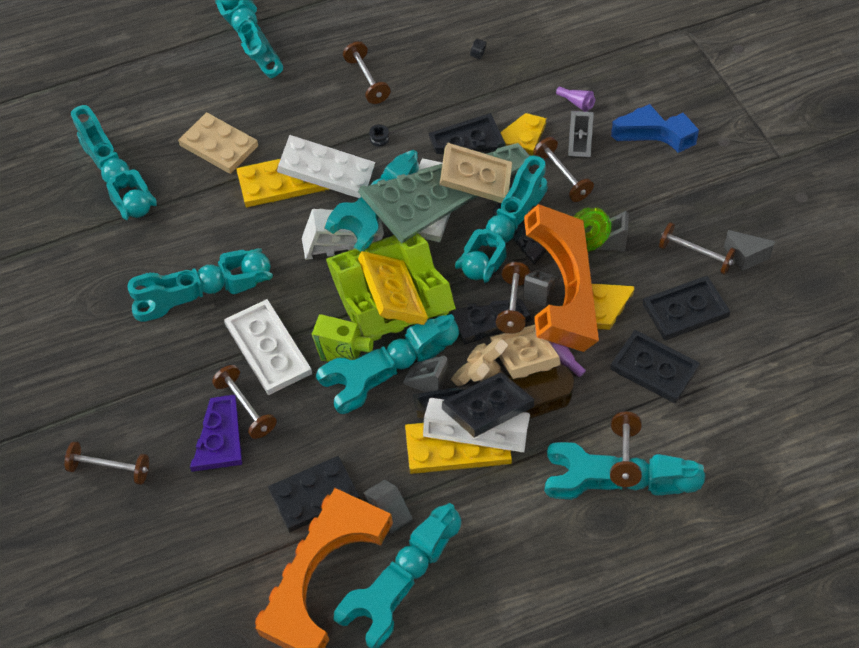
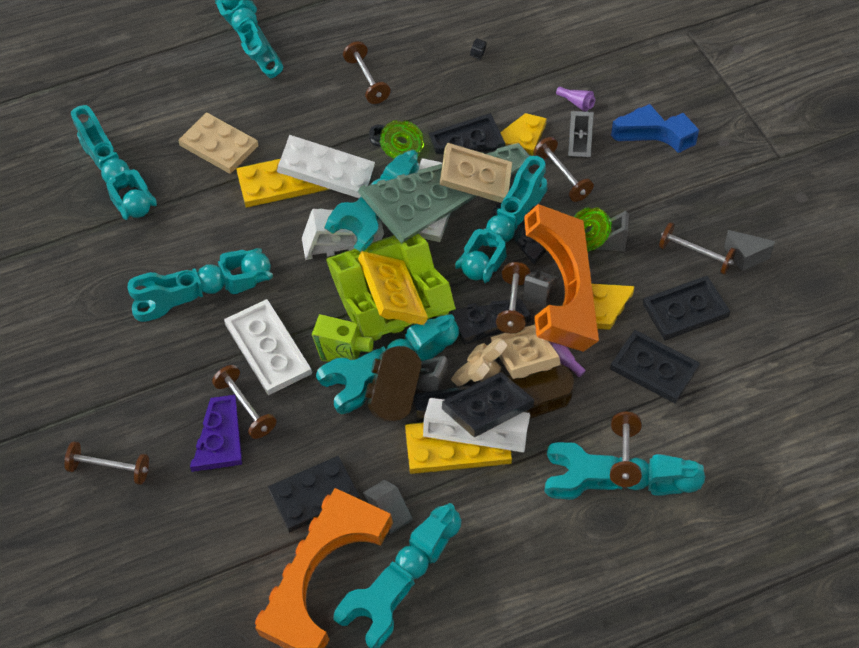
none -> dark brown brick [365,346,422,421]
none -> clear neon green tile [380,120,424,159]

